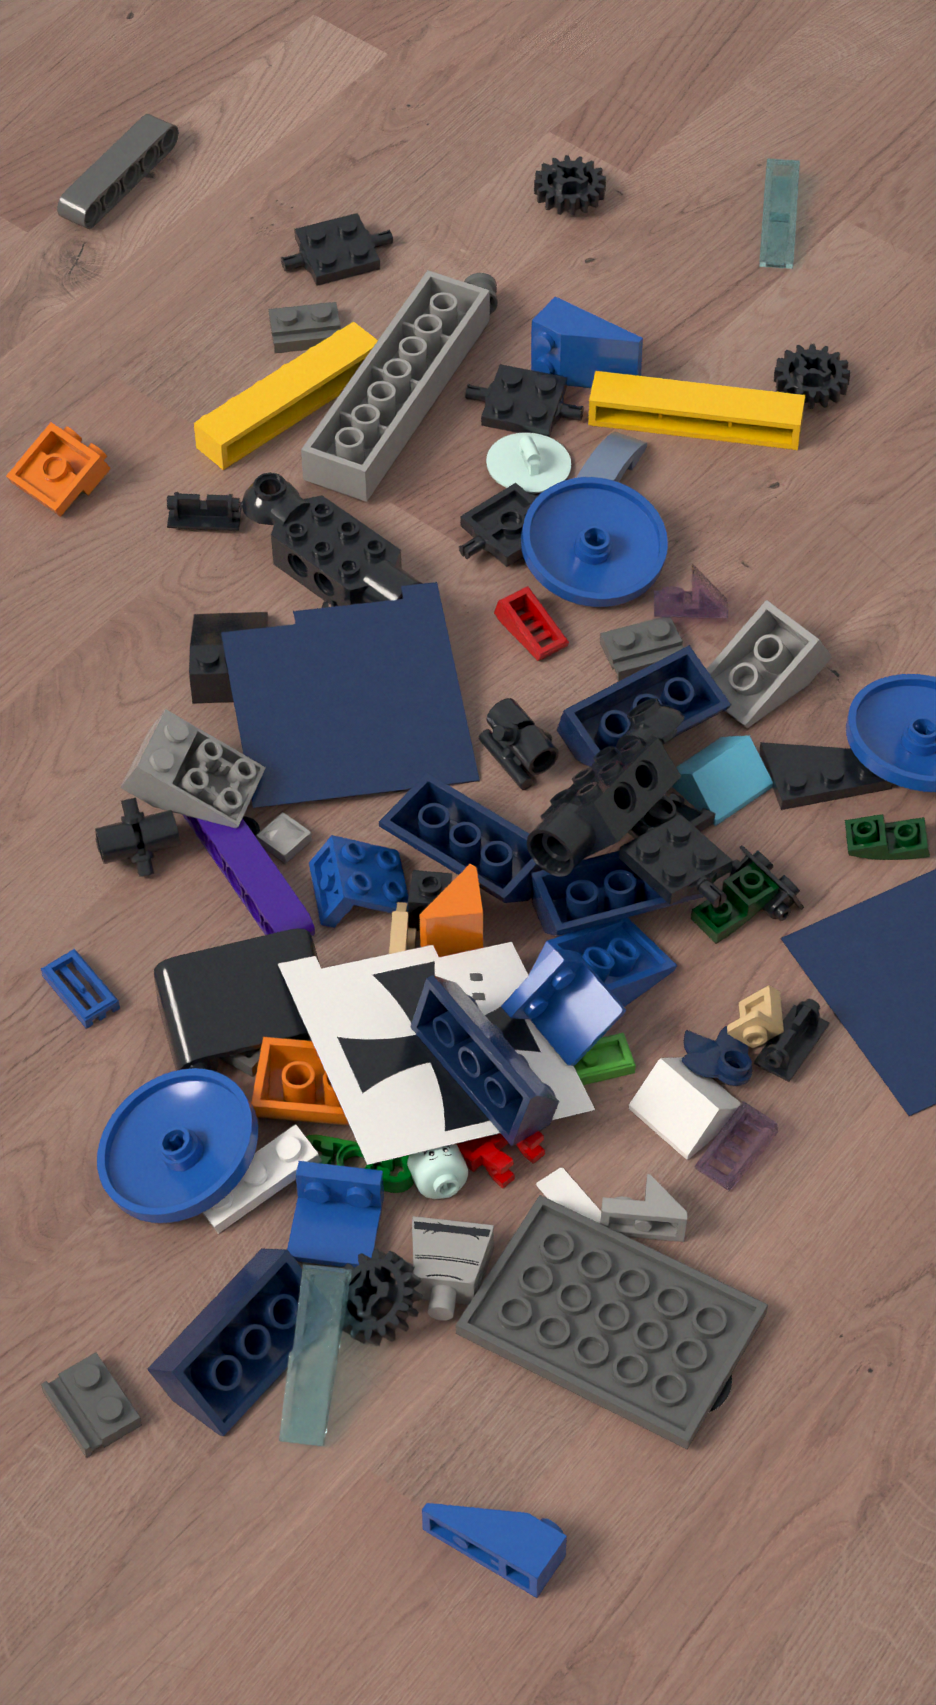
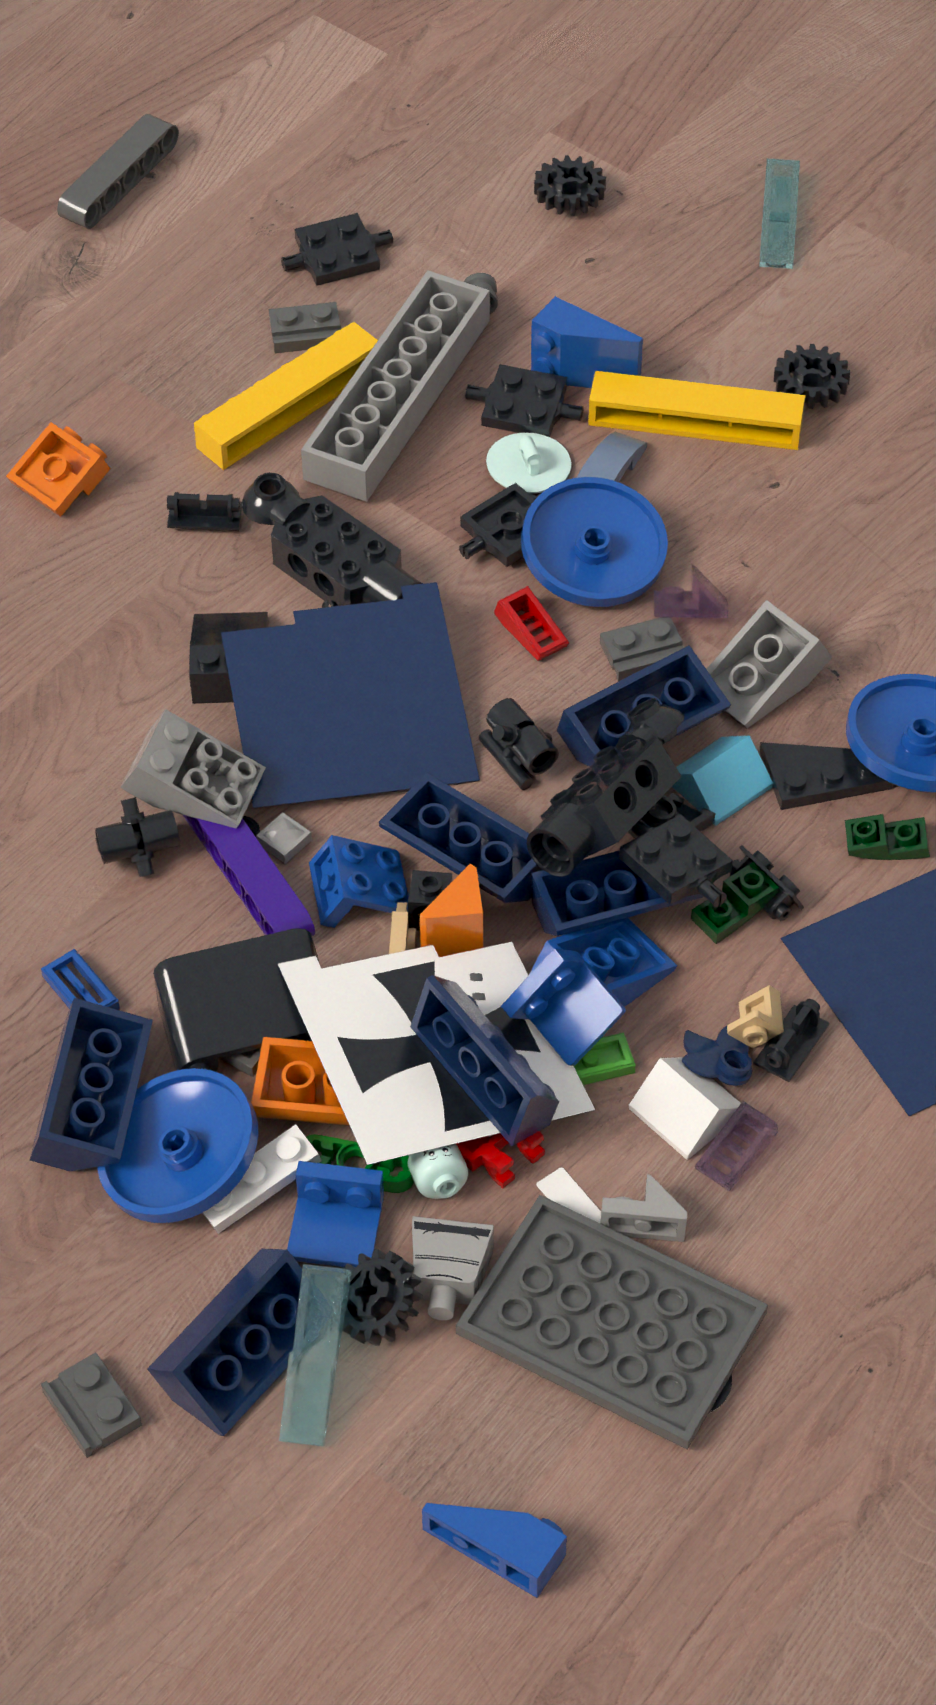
none -> dark blue slope [30,998,153,1171]

